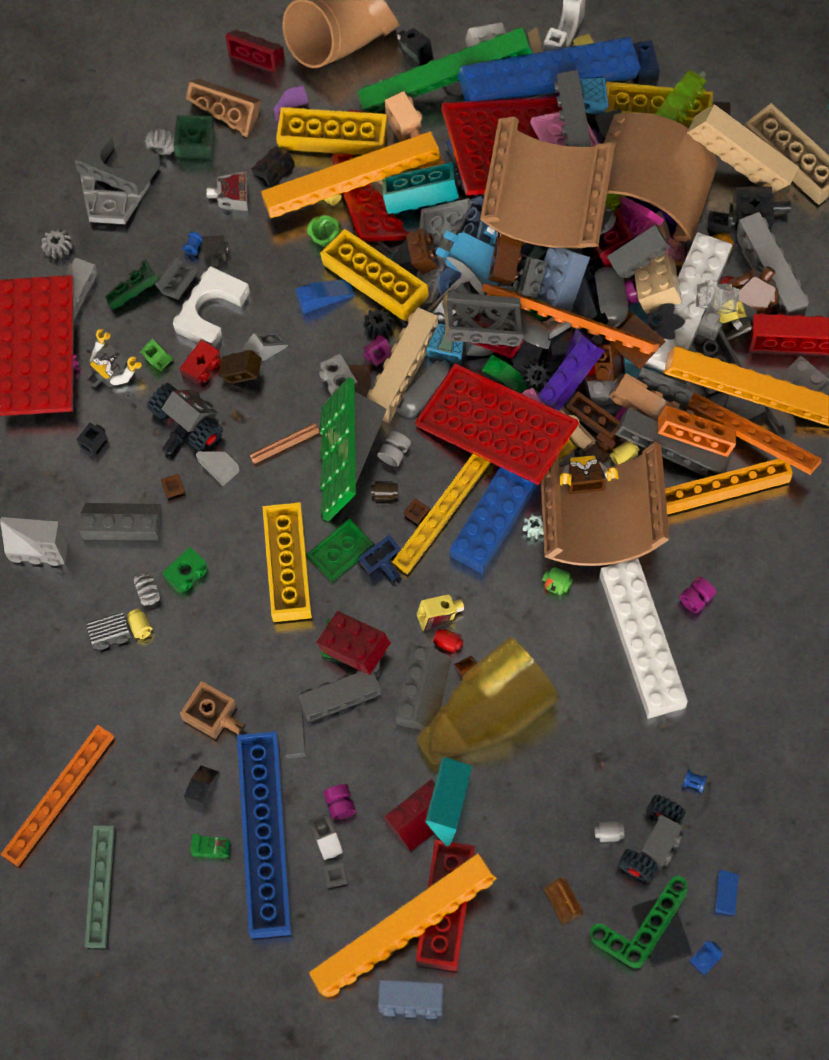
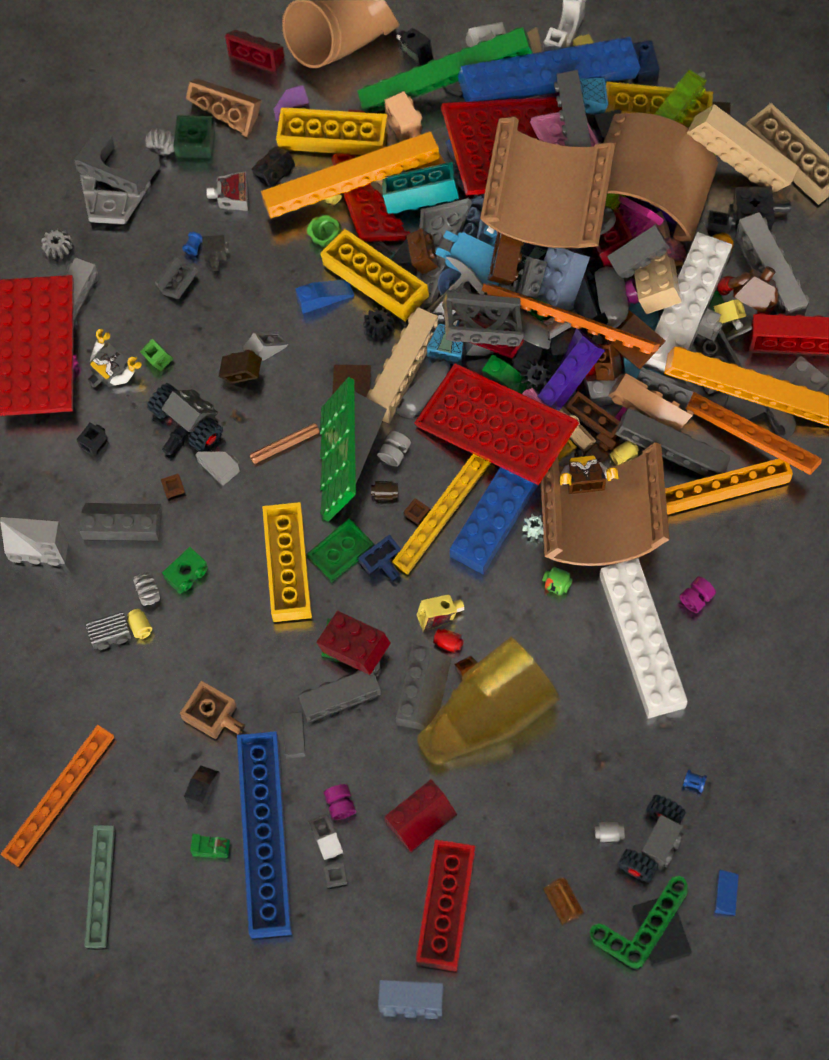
dark green wing [105,259,159,310] -> none
white arch [173,266,250,348] -> none
red brick [180,340,221,387] -> none
light orange brick [309,854,497,997] -> none
light grey brick [319,354,358,395] -> none
magenta brick [362,335,393,366] -> none
teal slope [425,757,472,846] -> none
black plate [647,303,685,340] -> none
orange brick [658,405,736,457] -> none
blue bracket [689,940,723,976] -> none
clear brick [696,280,739,314] -> none

